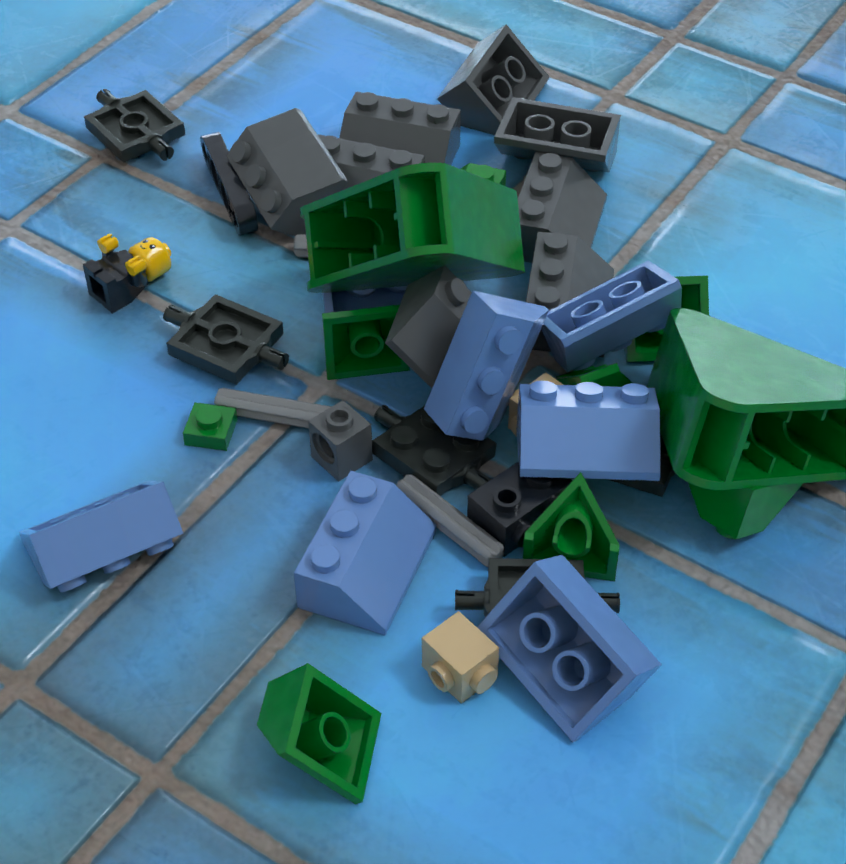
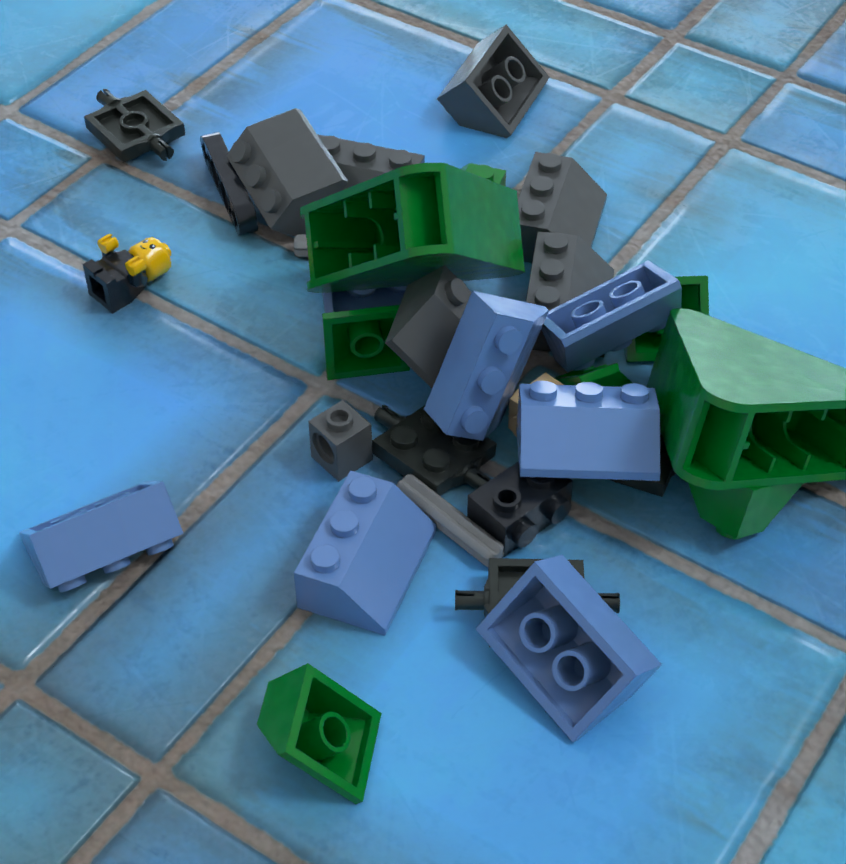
pearl dark grey plate [163,294,289,385] -> none
green plate [183,402,238,451] -> none
light grey axle [214,388,332,429] -> none
dark grey slope [339,92,461,165] -> none
tan brick [422,611,499,704] -> none
dark grey slope [494,97,621,172] -> none
green slope [523,472,620,581] -> none

